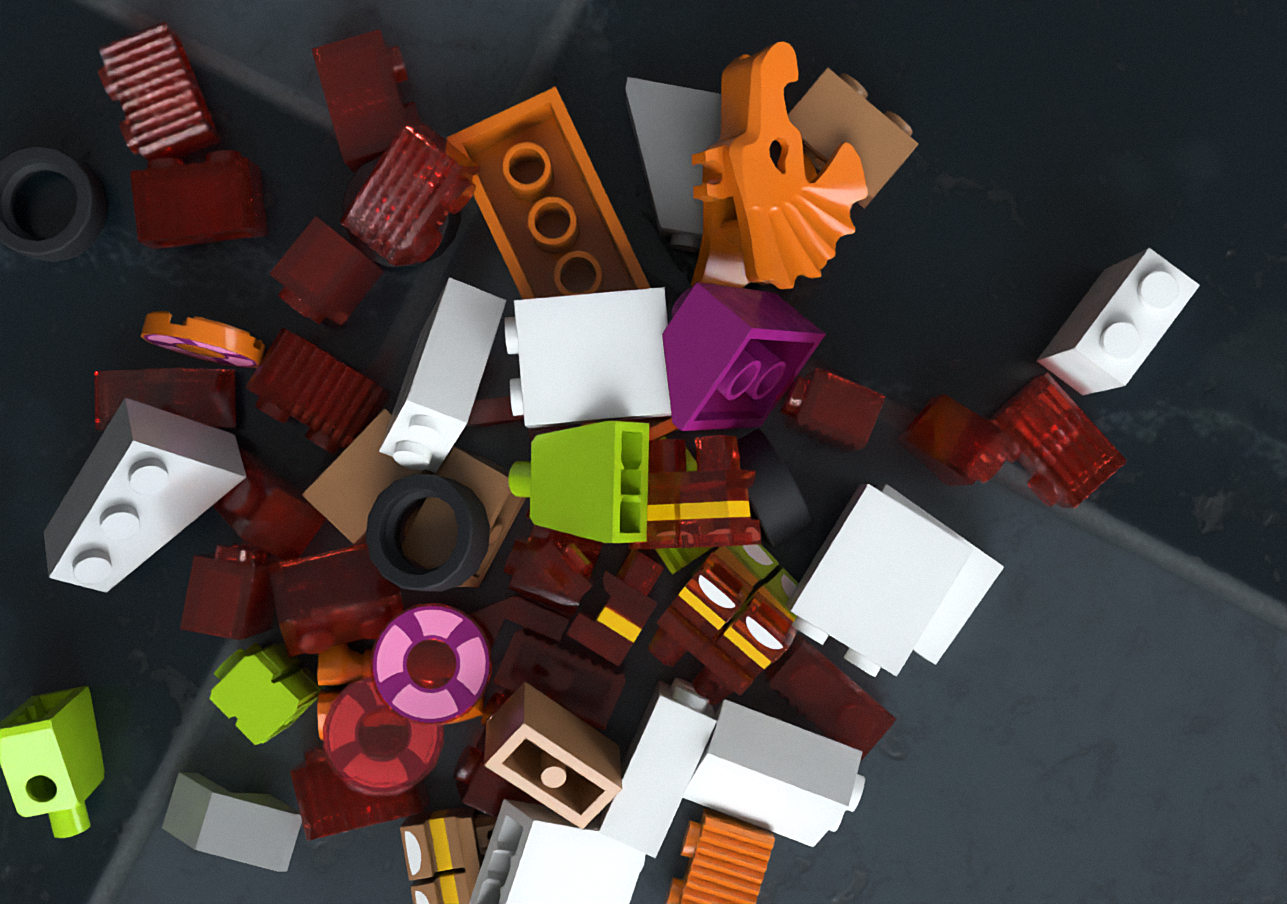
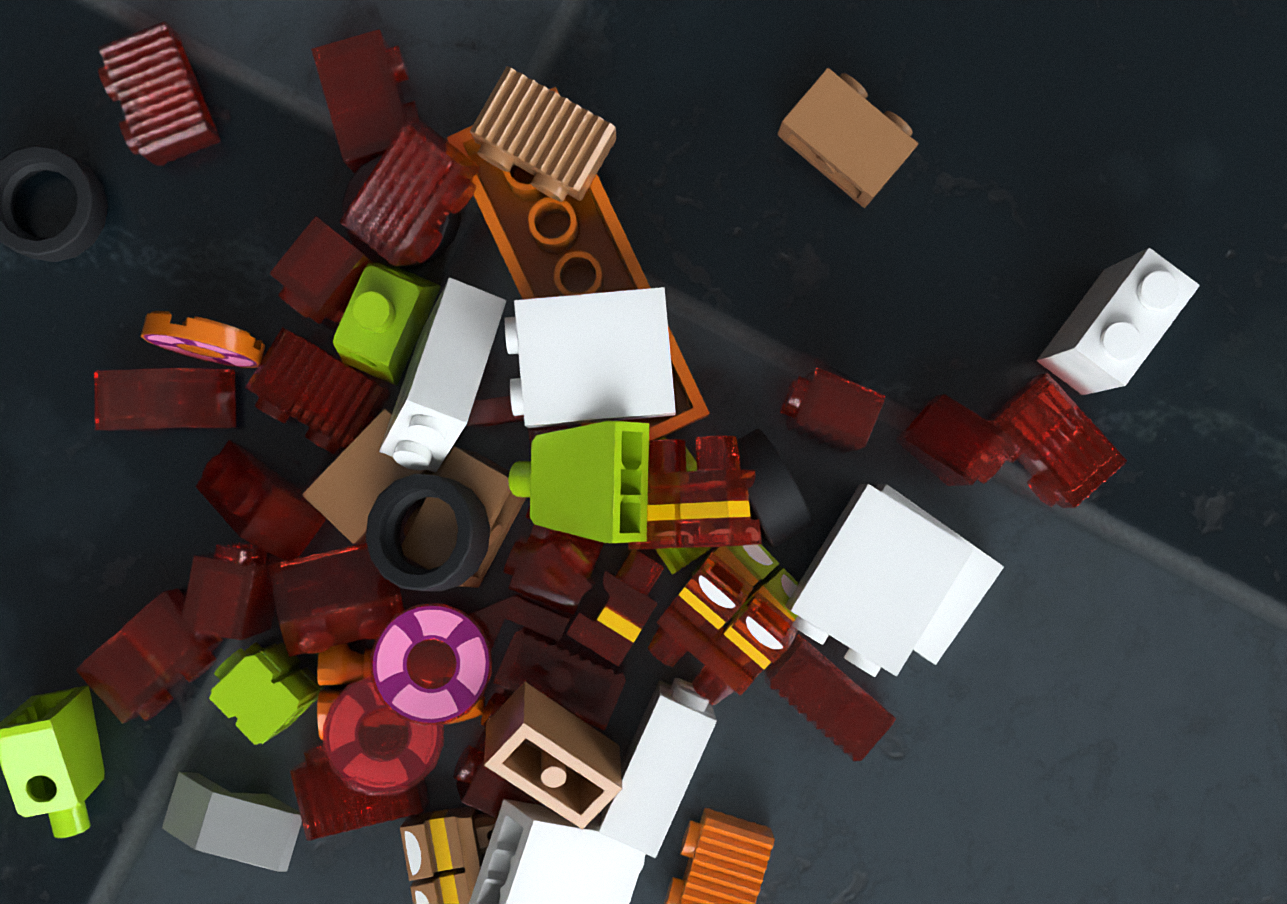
light grey wedge [44,398,246,593] -> none
clear red brick [130,150,268,250] -> none
light grey slope [625,77,721,253] -> none
magenta slope [662,282,826,431] -> none
white brick [683,699,865,847] -> none
orange animal [691,41,868,289] -> none
none -> clear red brick [76,588,223,724]
none -> lime torso [333,263,441,386]
none -> medium nougat brick [470,66,616,202]

